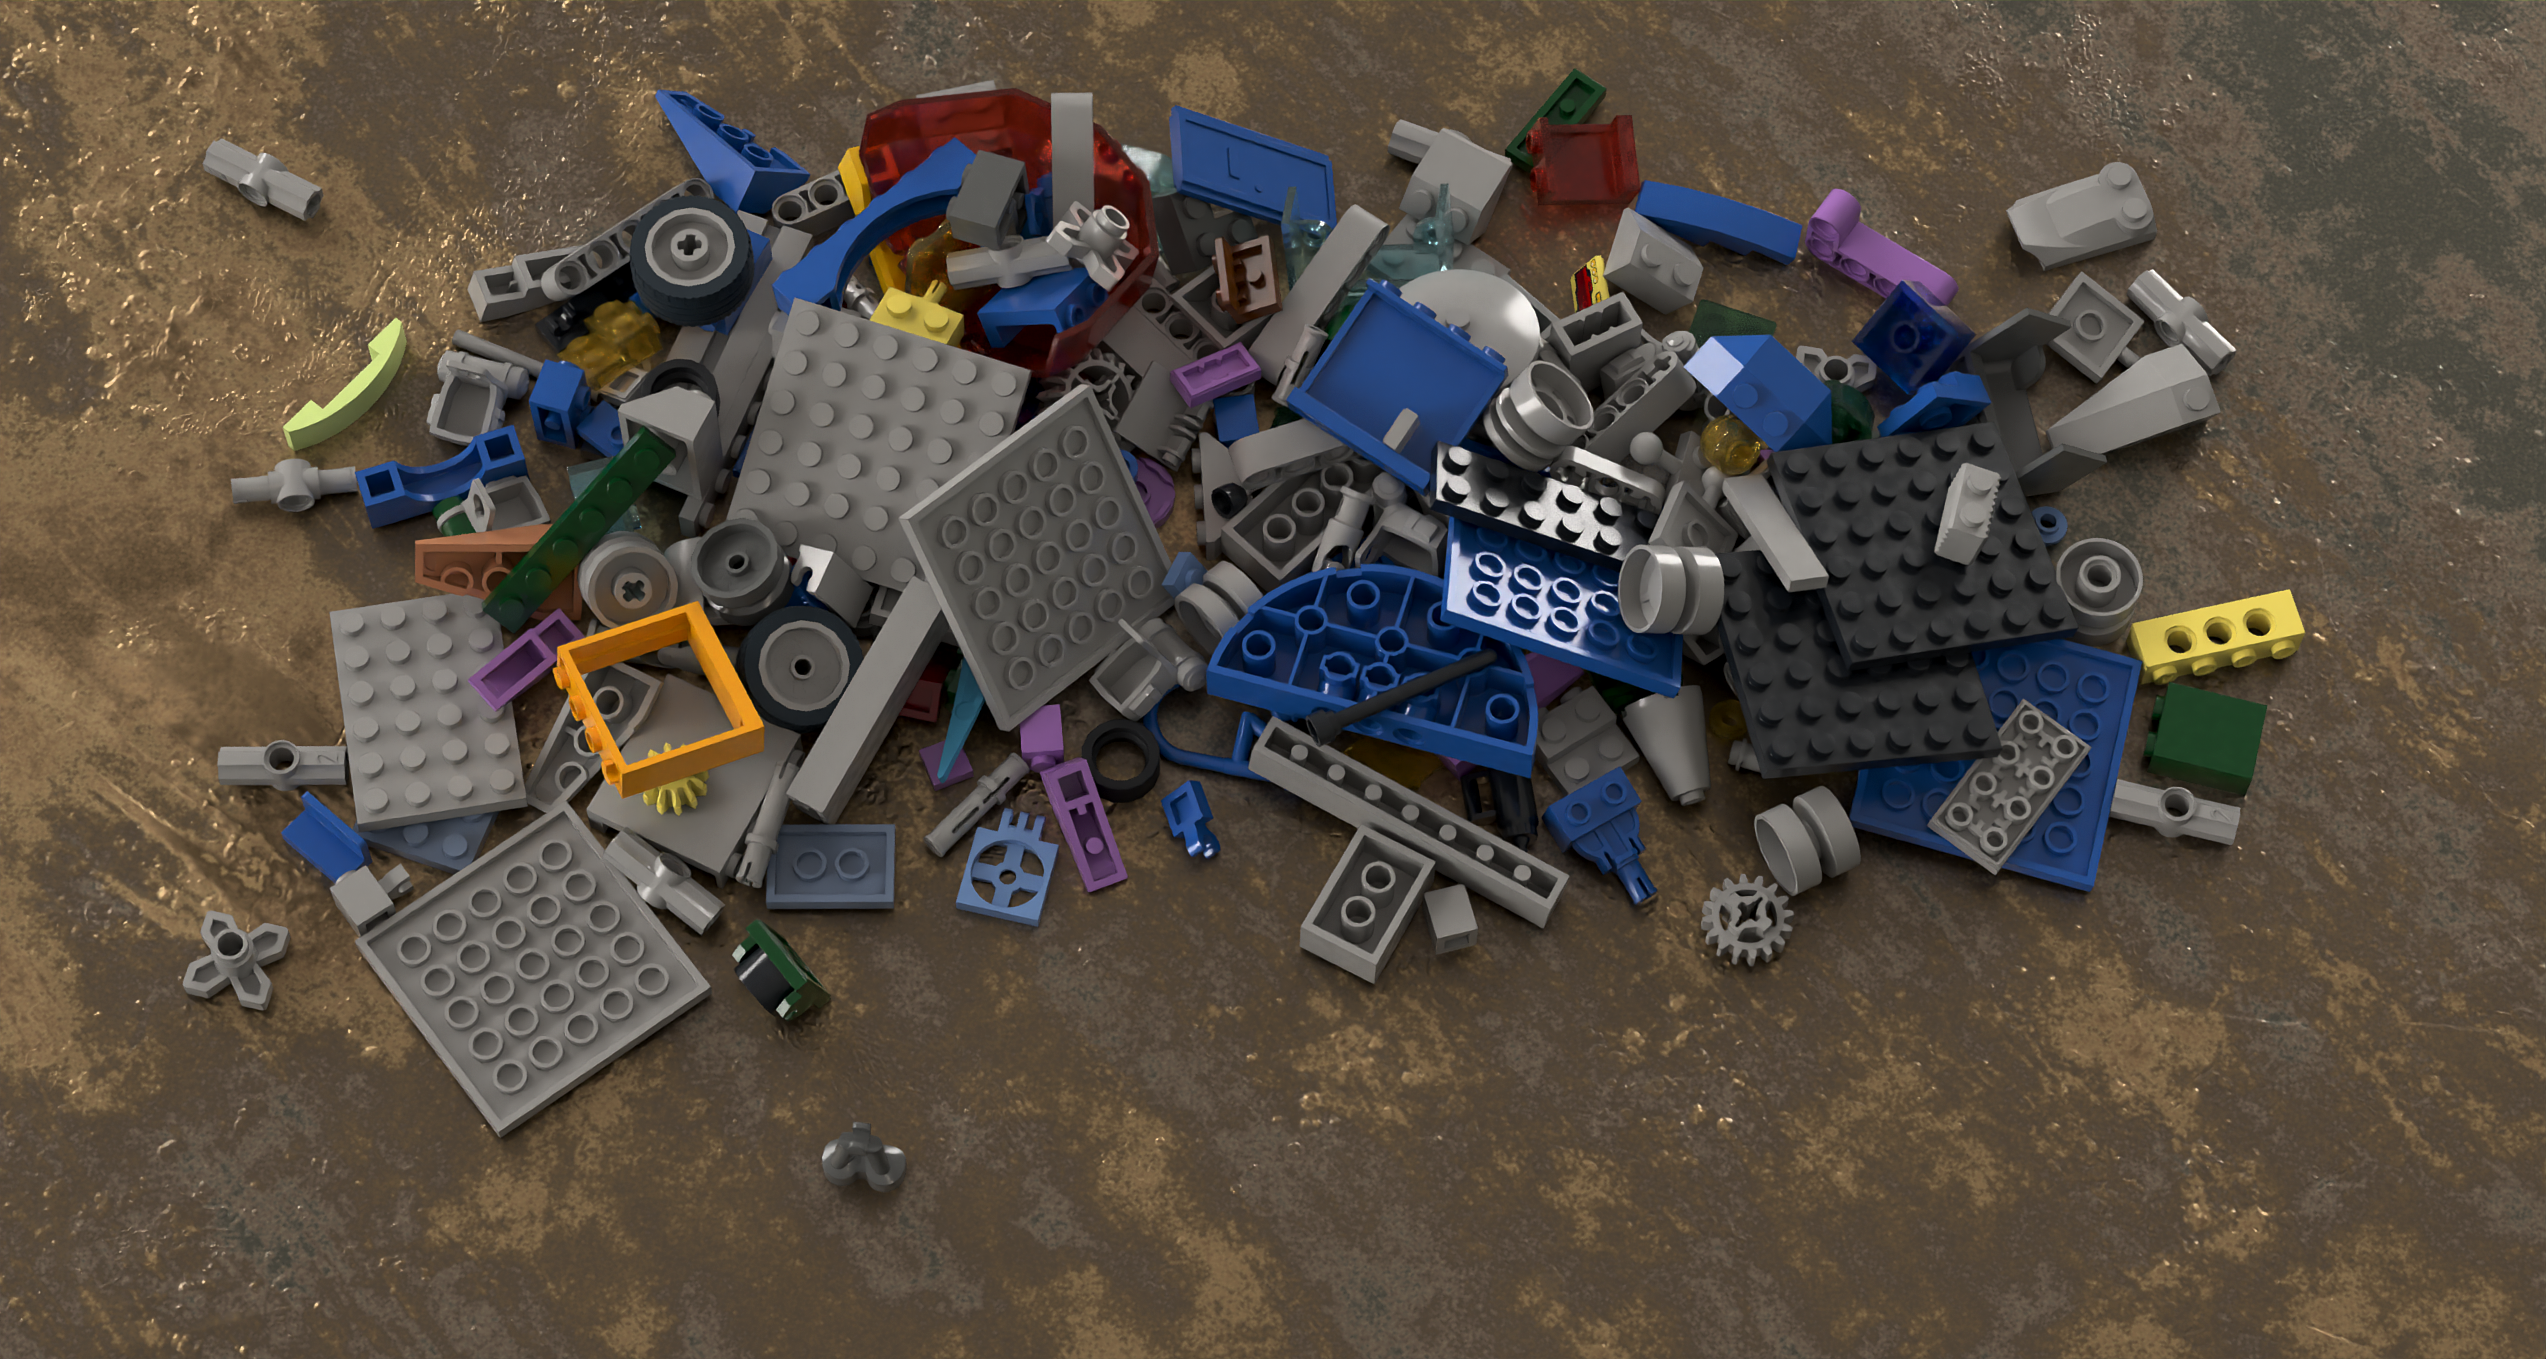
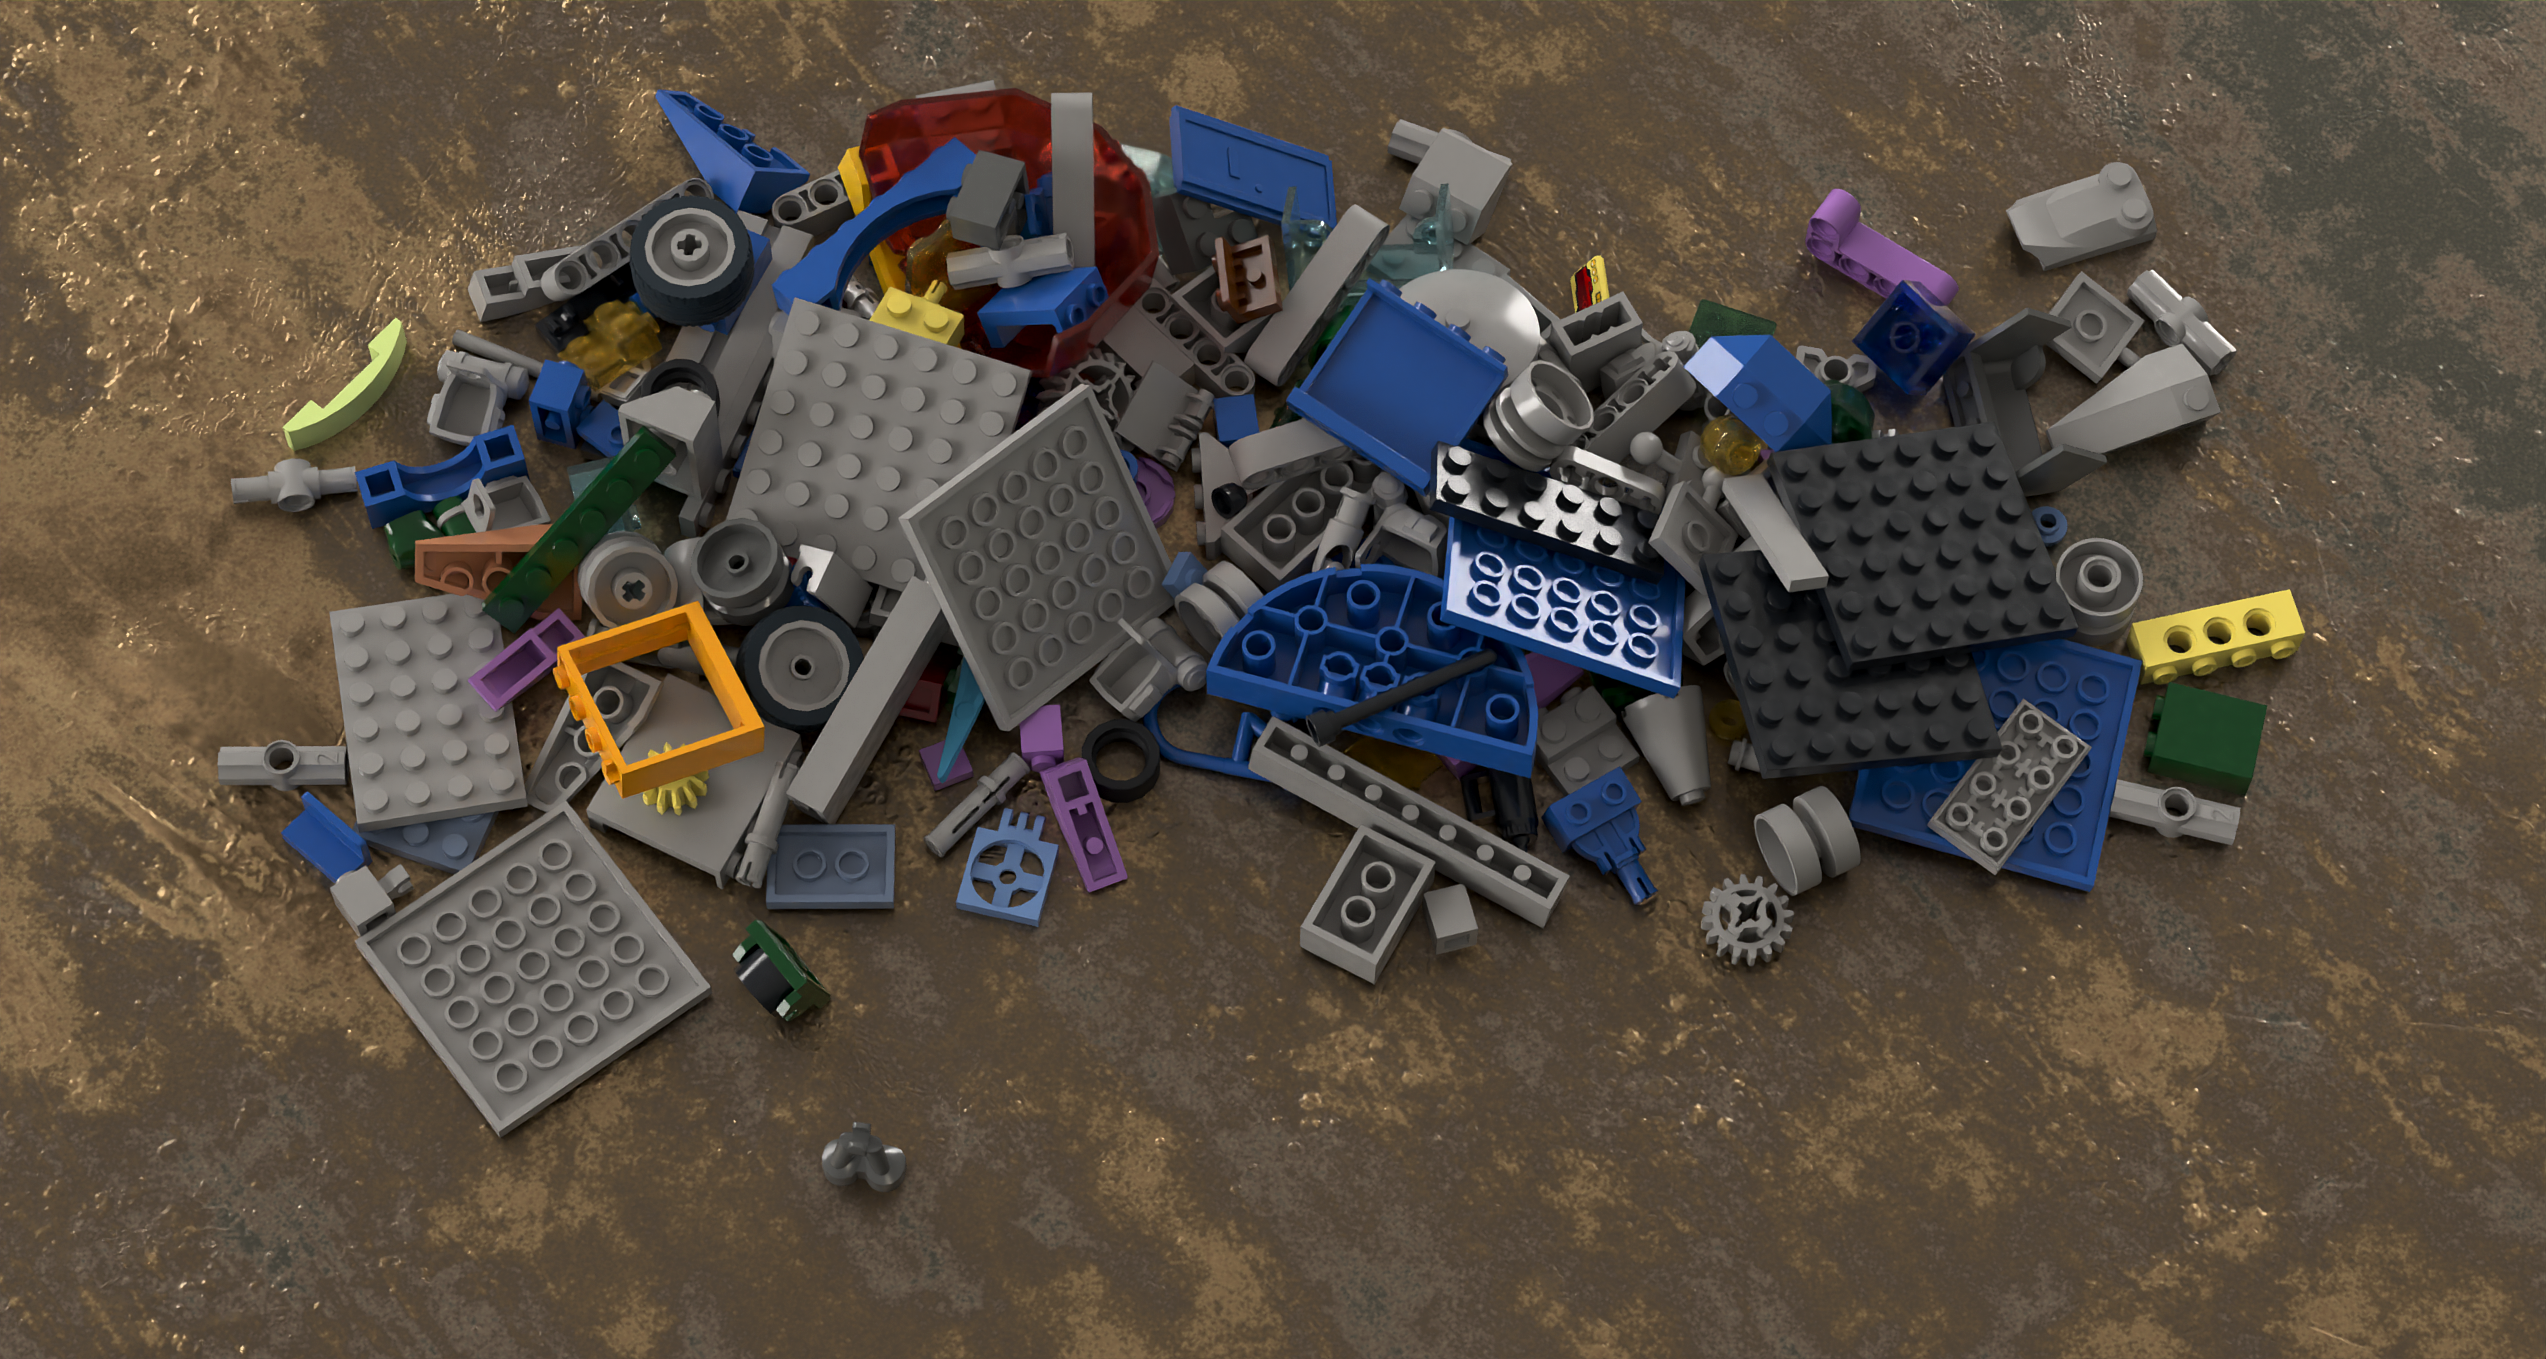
light grey plant [183,911,291,1010] -> none
light grey piece [203,138,324,221] -> none
light grey piece [603,827,725,935] -> none
light grey plant [1046,201,1139,292] -> none
blue plate [1161,780,1221,859] -> none
medium lavender plate [1170,342,1261,408] -> none
light grey pin [1272,324,1329,408] -> none
light grey tile [1383,408,1420,454] -> none
dark green plate [1505,68,1607,178] -> none
clear red panel [1526,115,1641,205] -> none
light grey slope [1603,207,1703,315] -> none
light grey wheel [1618,545,1724,635] -> none
blue slope [1635,180,1803,265] -> none
blue plate [1877,371,1991,437] -> none
light grey brick [1934,463,2001,566] -> none
none -> dark green piece [383,510,444,588]

